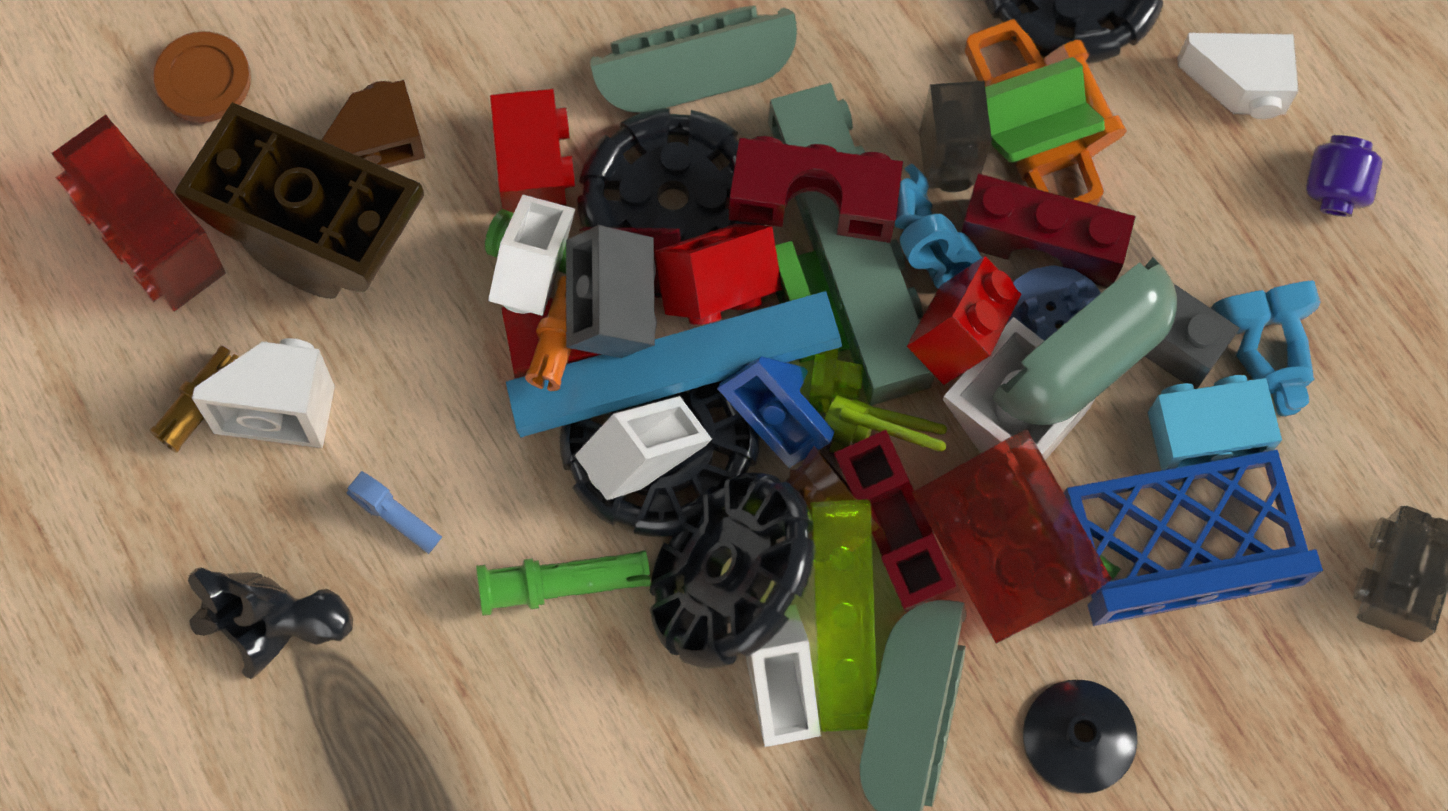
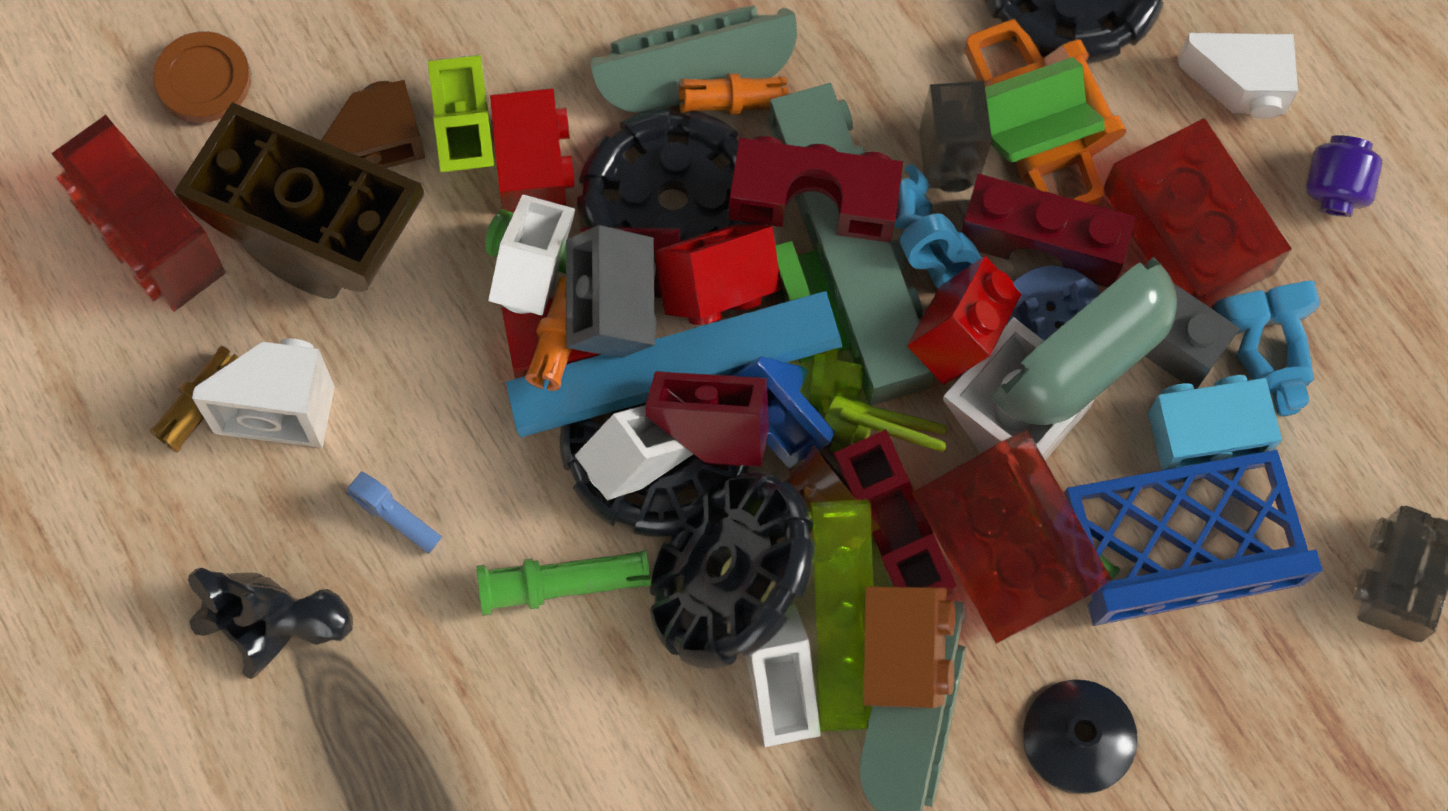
none -> lime brick [427,54,495,172]
none -> dark red slope [645,371,769,467]
none -> orange pin [678,73,789,116]
none -> dark orange brick [863,586,955,708]
none -> clear red brick [1103,118,1292,307]

